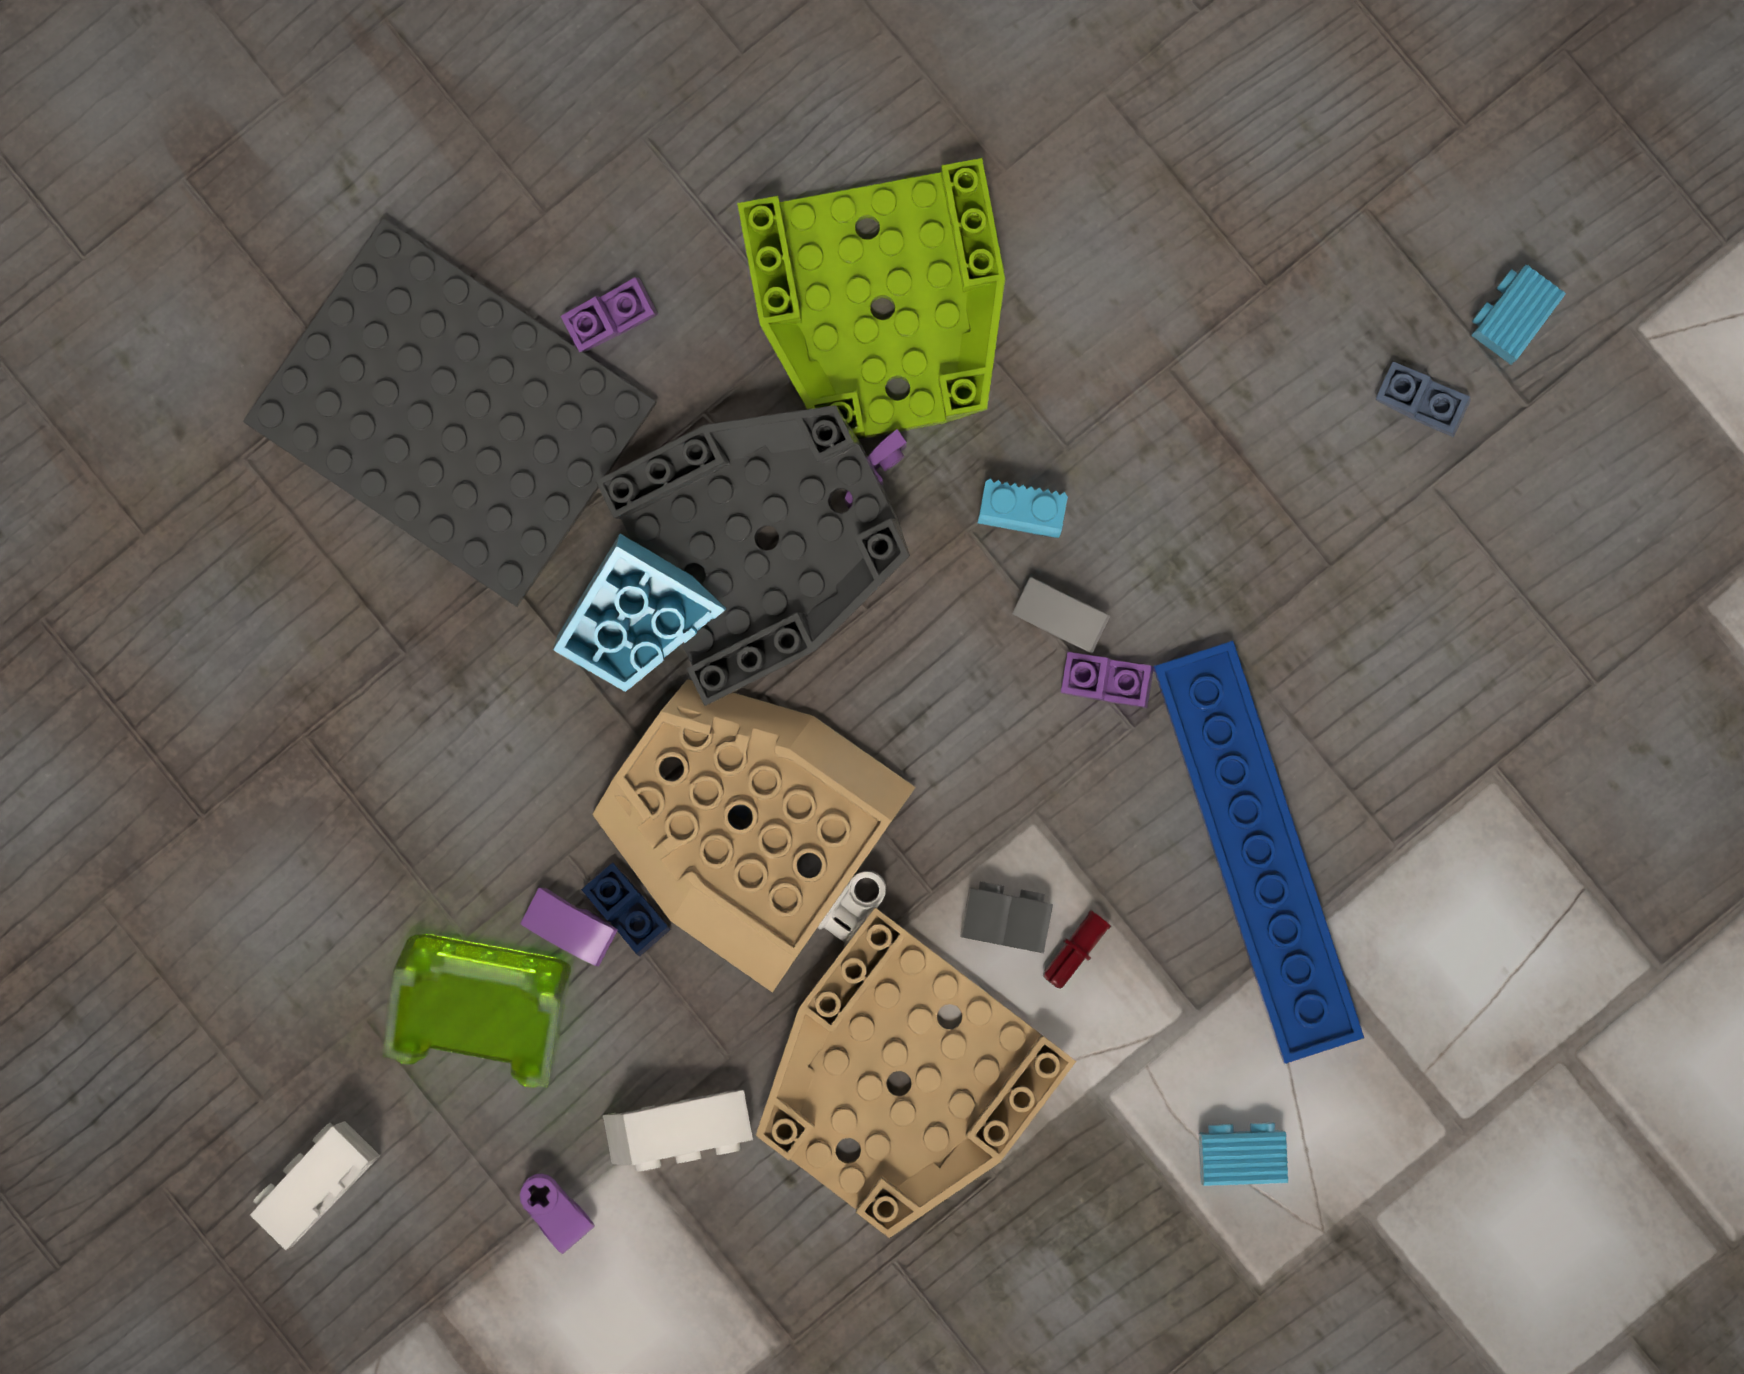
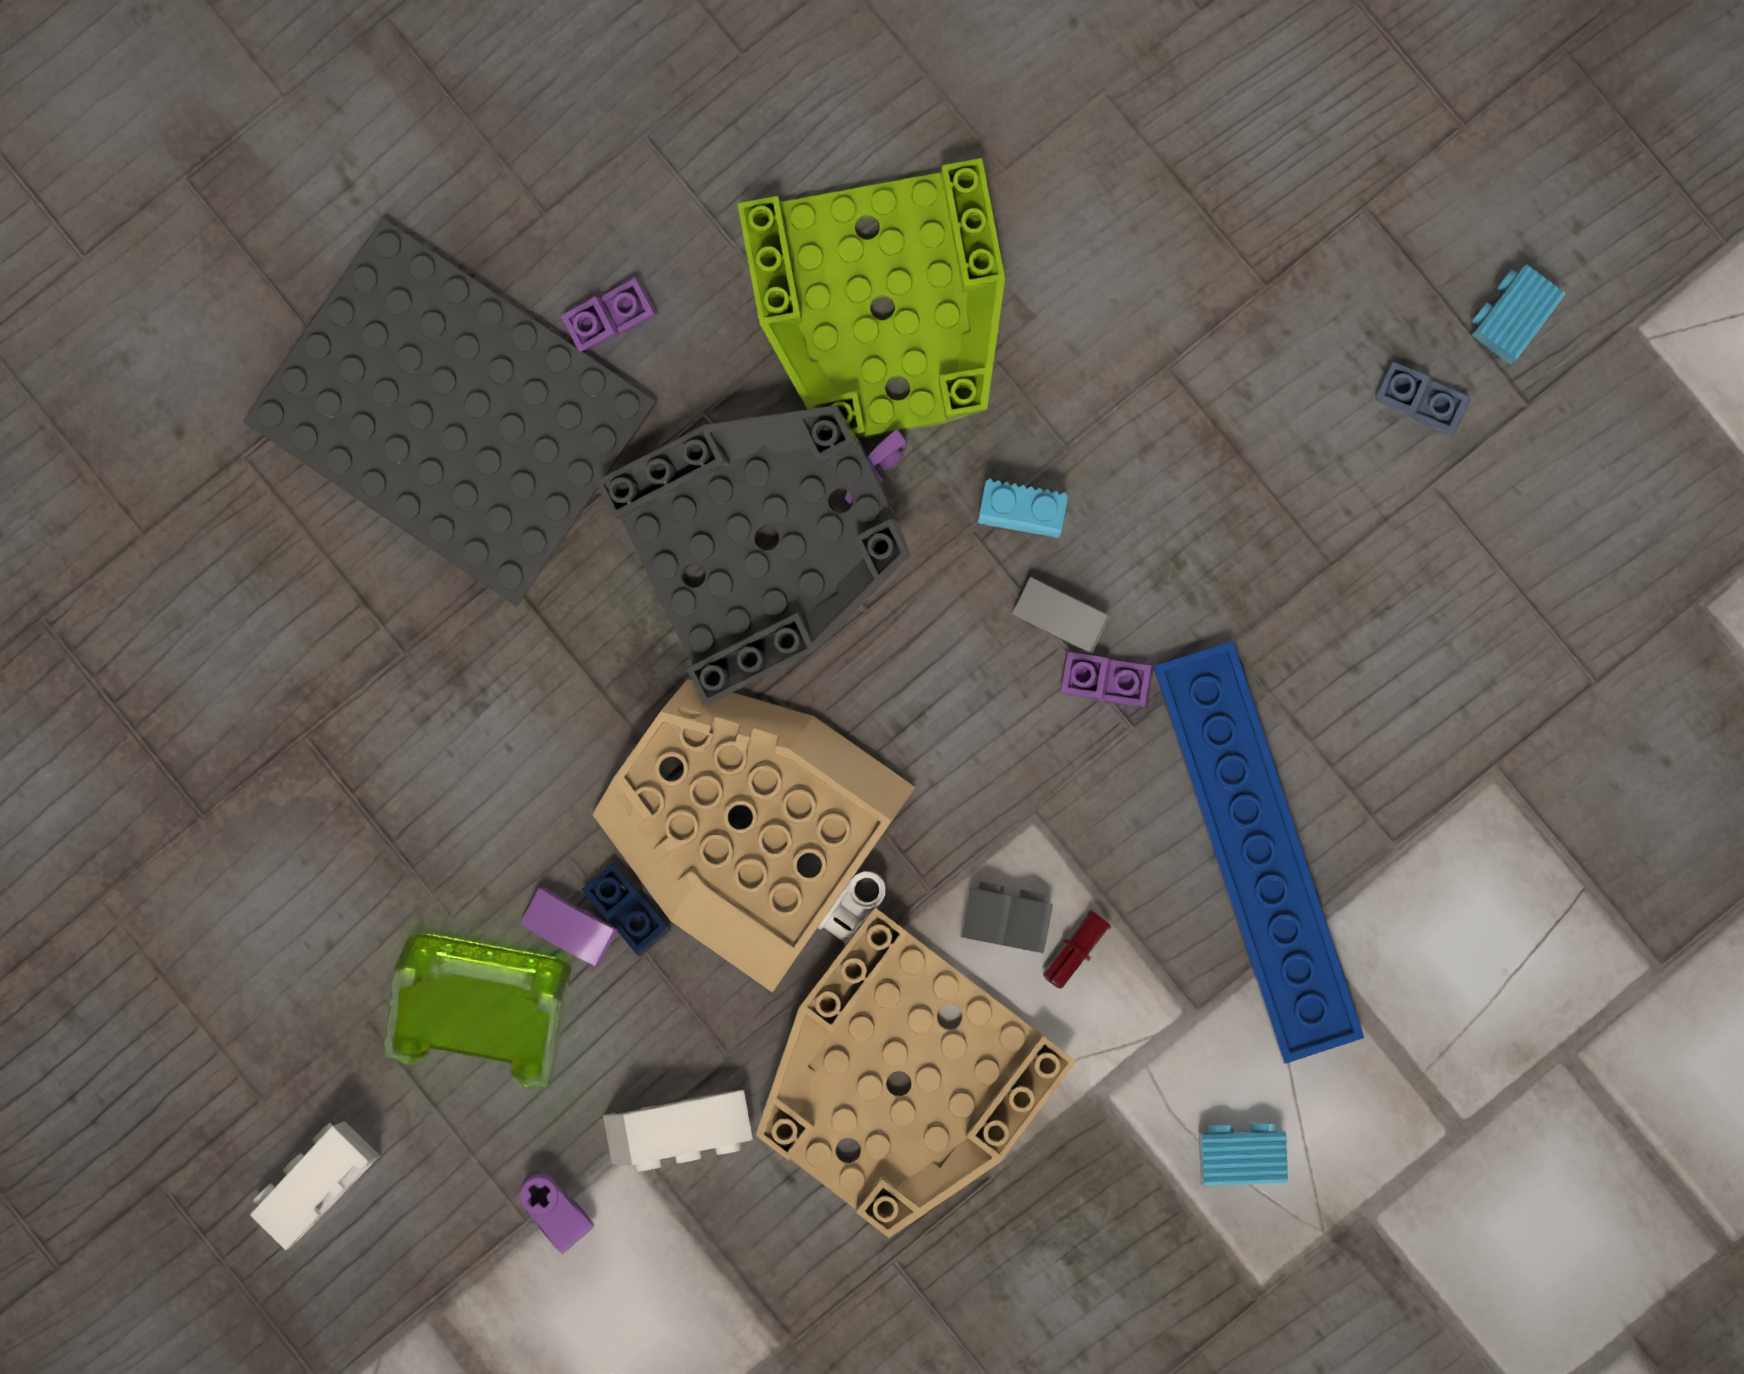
medium azure wedge [553,534,726,692] -> none

